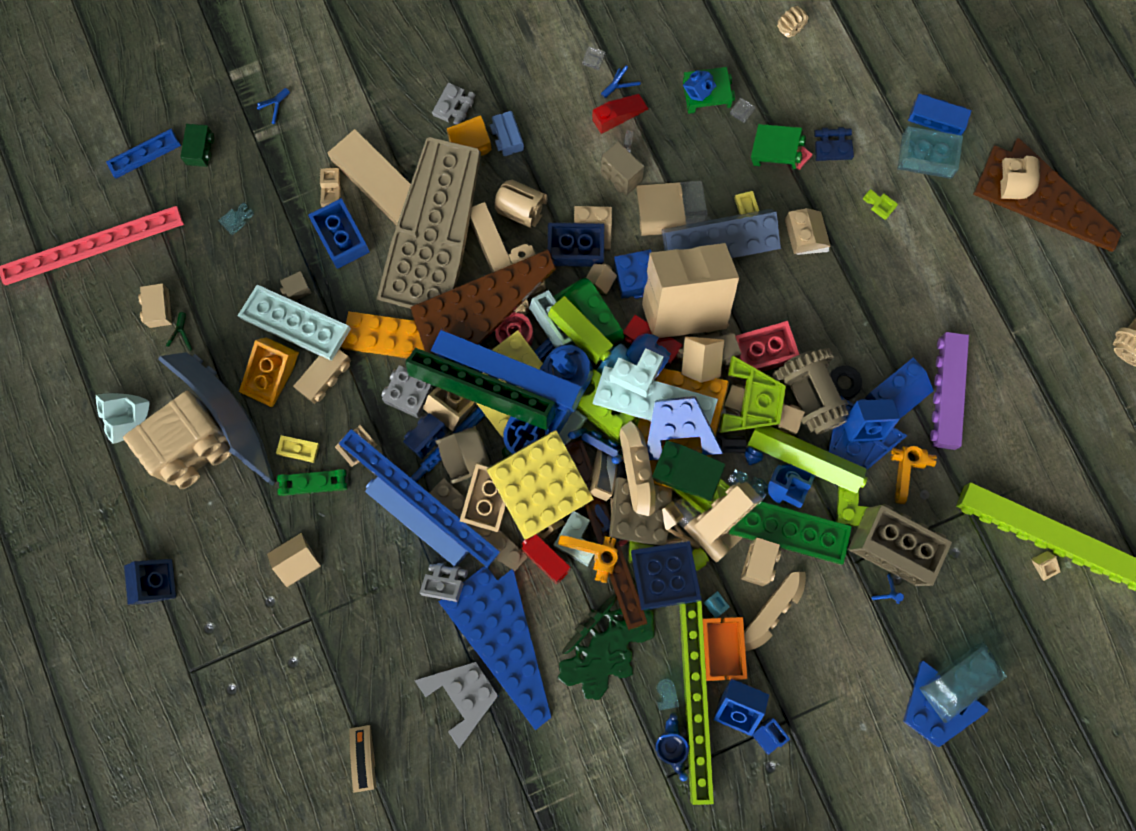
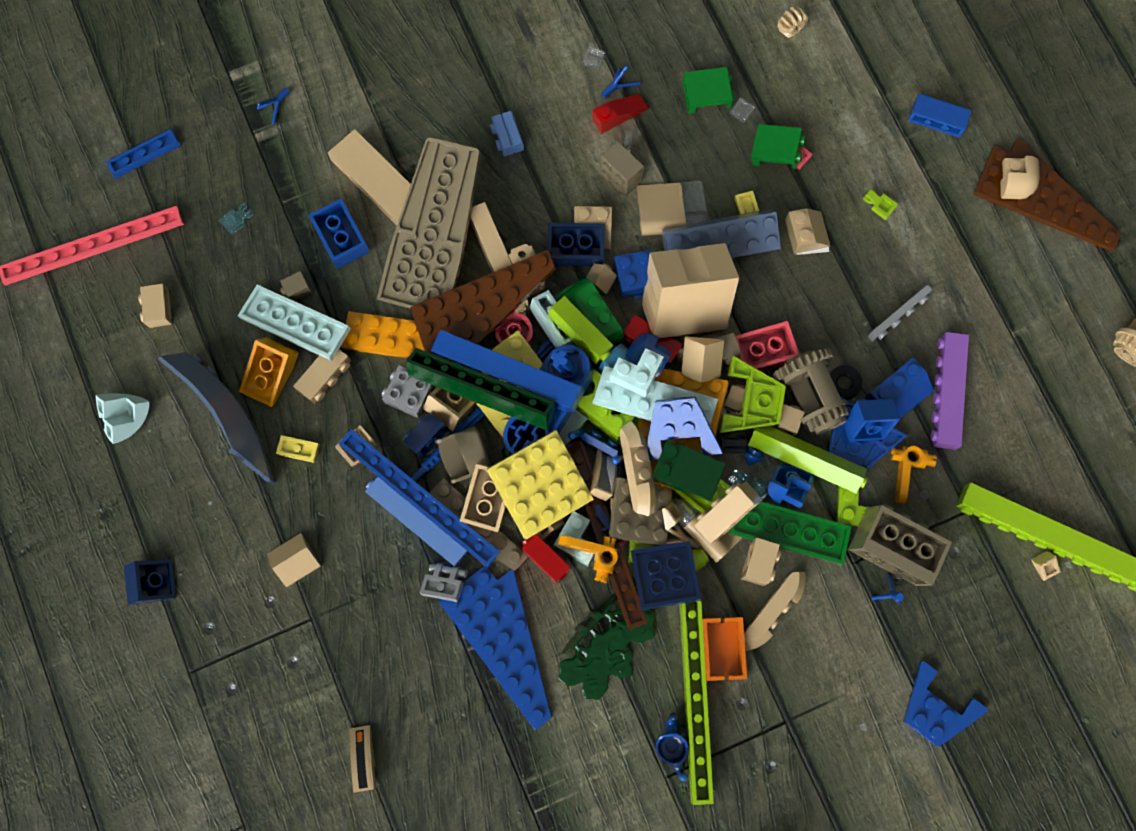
tan brick [123,391,231,489] -> none
dark green plant [166,312,192,351] -> none
dark green brick [180,124,214,167] -> none
green plate [277,469,347,496] -> none
tan slope [320,168,340,207] -> none
light grey wing [414,662,499,748] -> none
light grey plate [432,82,476,125] -> none
light orange slope [446,115,492,156] -> none
tan cylinder [495,180,547,228] -> none
clear light blue leg [656,679,679,711] -> none
blue brick [683,70,716,101] -> none
medium azure plate [703,591,730,618] -> none
blue brick [713,679,769,736] -> none
blue piece [752,718,790,755] -> none
dark blue plate [814,127,854,161] -> none
clear light blue brick [897,126,963,179] -> none
clear light blue windscreen [919,643,1007,723] -> none
none -> light grey plate [868,285,932,342]

